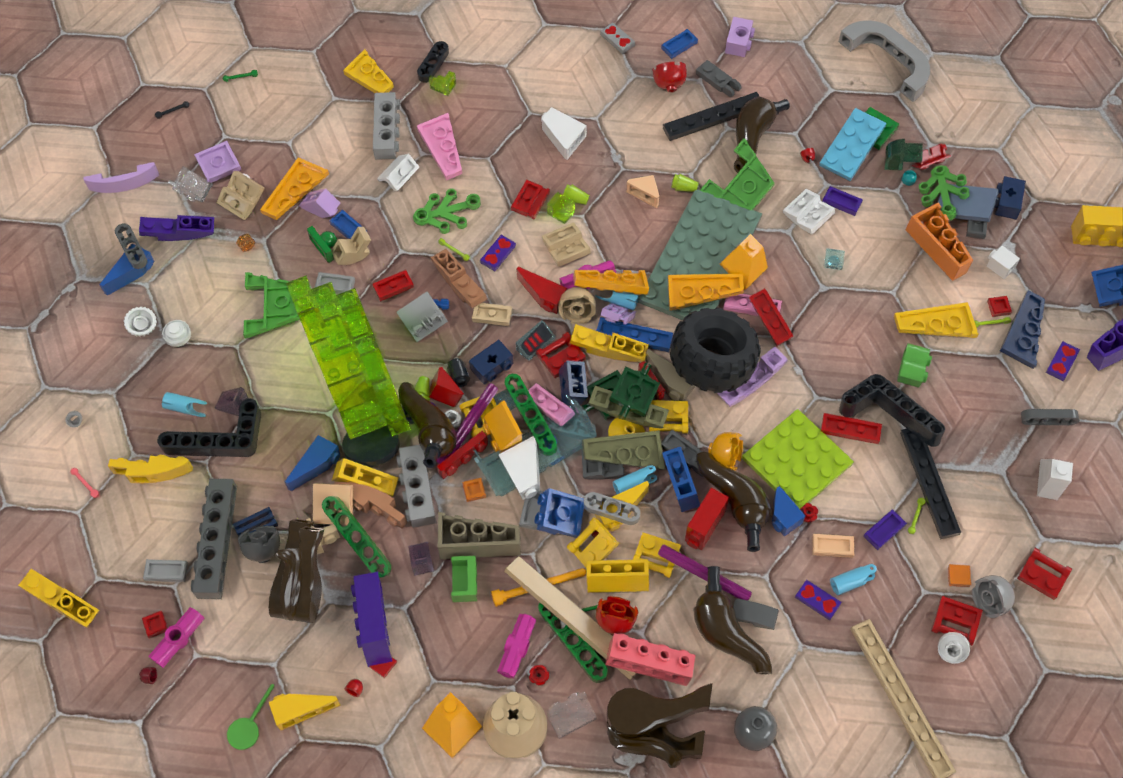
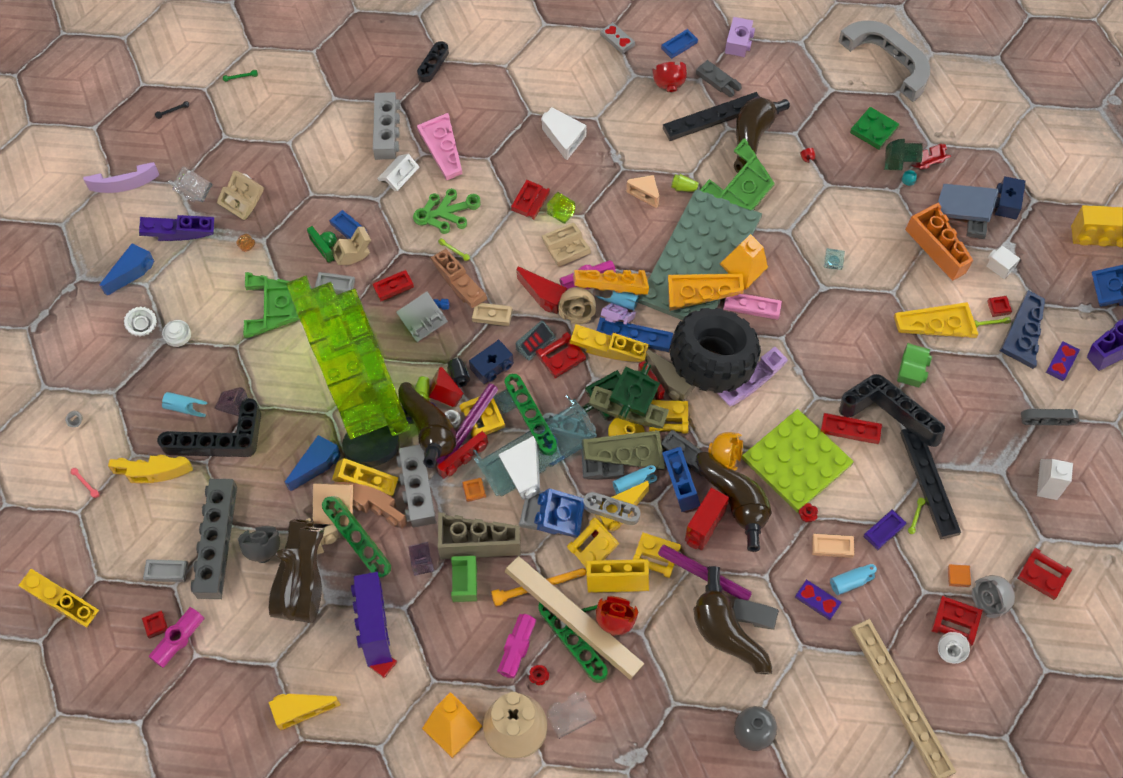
dark grey beam [115,223,147,269] -> none
dark red hinge [139,667,157,684] -> none
lavender plate [194,141,241,184] -> none
bright green piece [227,684,274,750] -> none
dark blue tile [233,507,278,537] -> none
light orange wing [260,157,329,220] -> none
lavender slope [299,188,340,218] -> none
yellow wing [343,49,394,93] -> none
red hinge [344,679,363,697] -> none
clear neon green panel [429,71,456,96] -> none
dark purple tile [480,235,516,272] -> none
light orange slope [482,400,522,453] -> none
bright pink tile [523,383,575,427] -> none
dark blue brick [559,361,588,406] -> none
lime cone [562,184,590,205] -> none
coral brick [605,633,695,686] -> none
dark brown animal [607,683,713,768] -> none
red plate [748,288,794,346] -> none
blue slope [771,486,805,536] -> none
white slope [783,189,835,234] -> none
medium azure plate [819,108,886,181] -> none
dark purple tile [822,186,863,216] -> none
bright green plant [919,165,970,220] -> none

